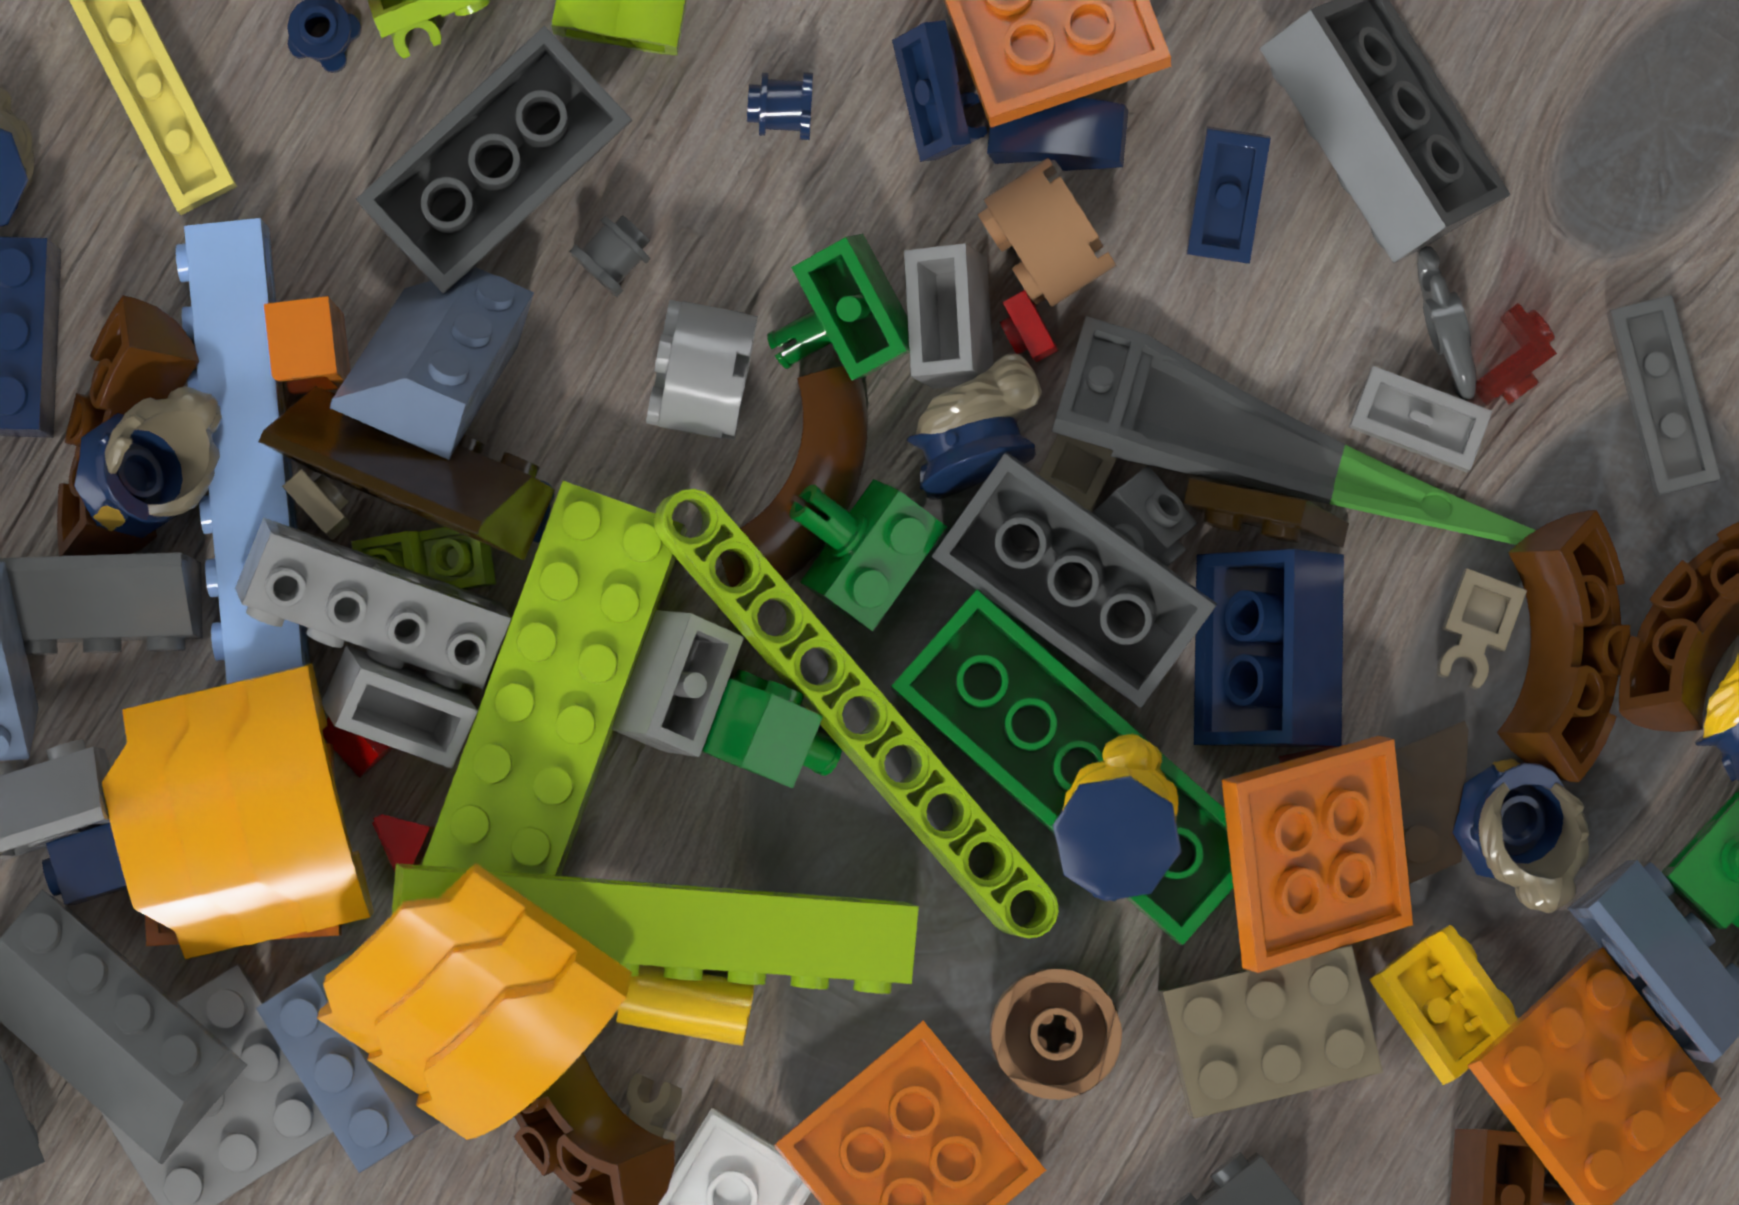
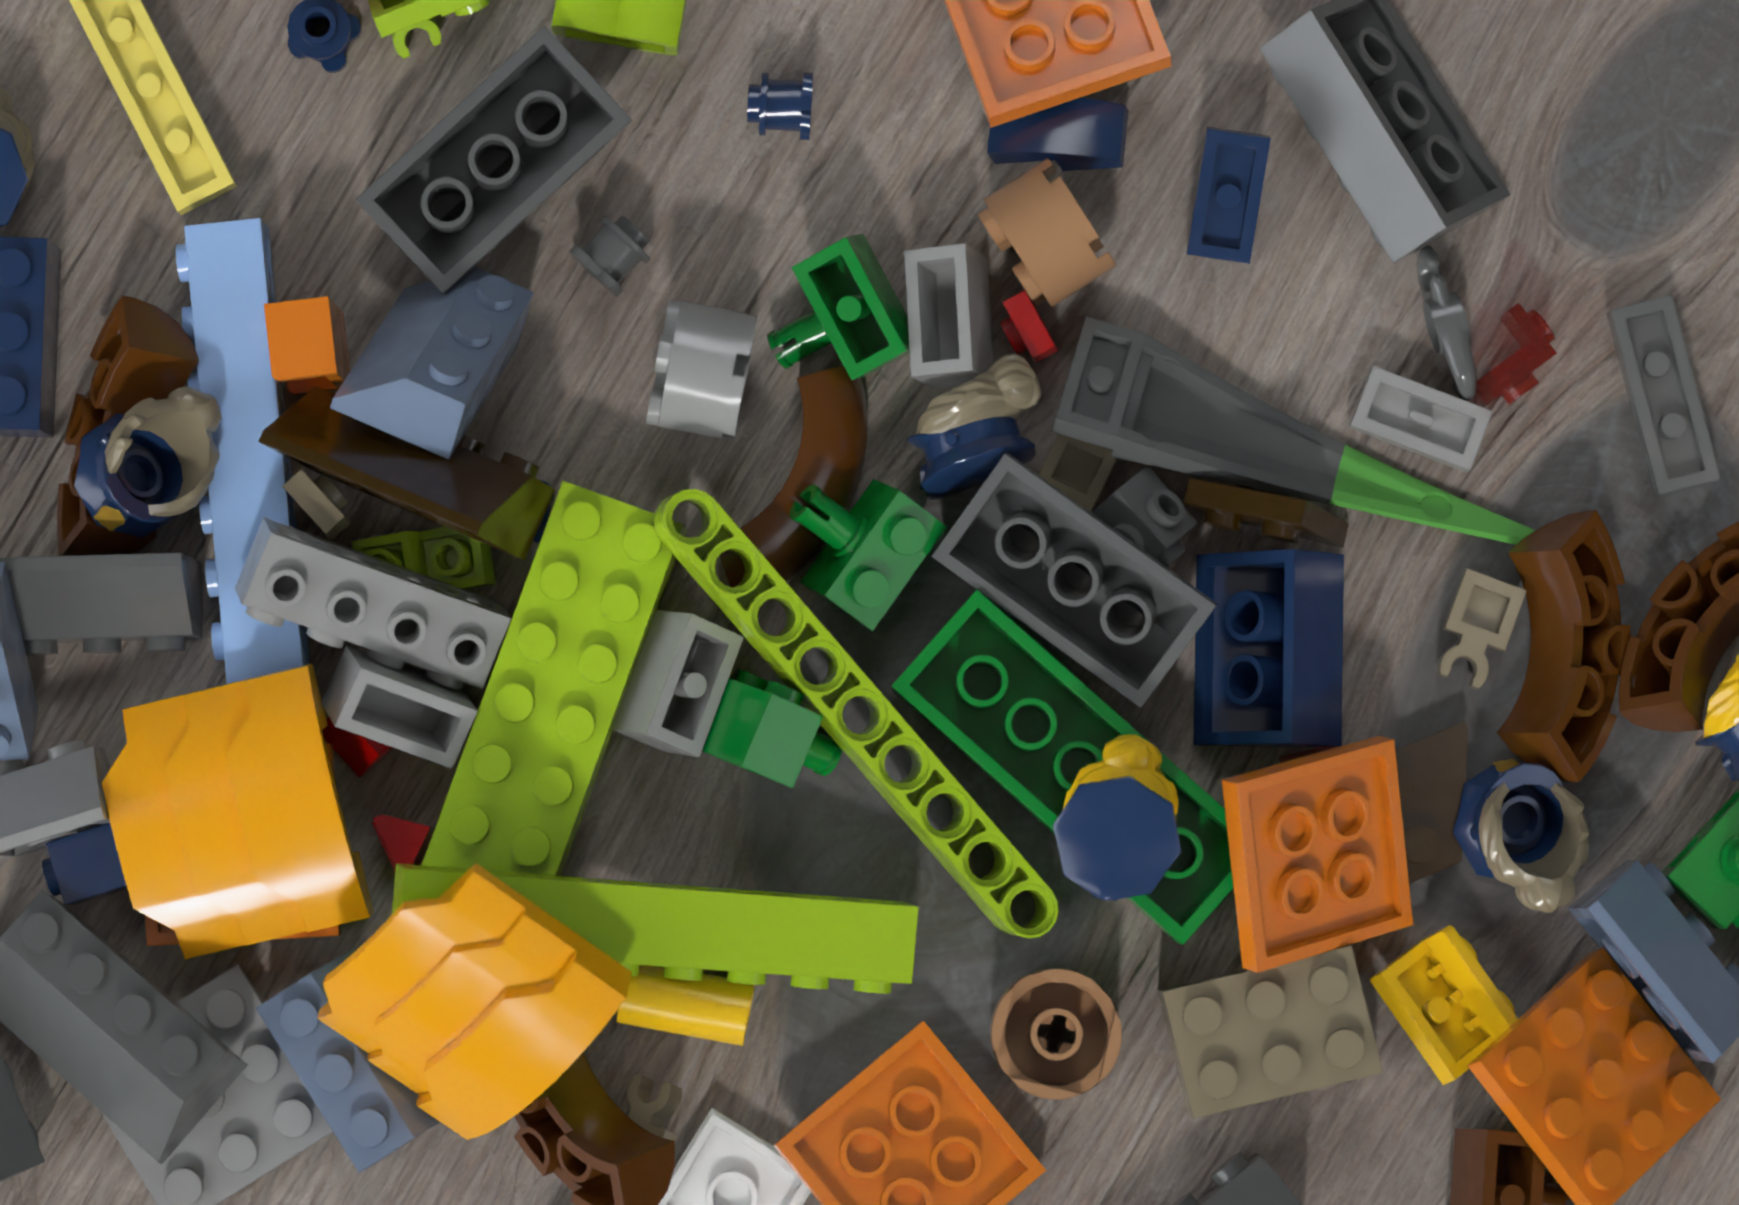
dark blue plate [892,20,987,162] -> none

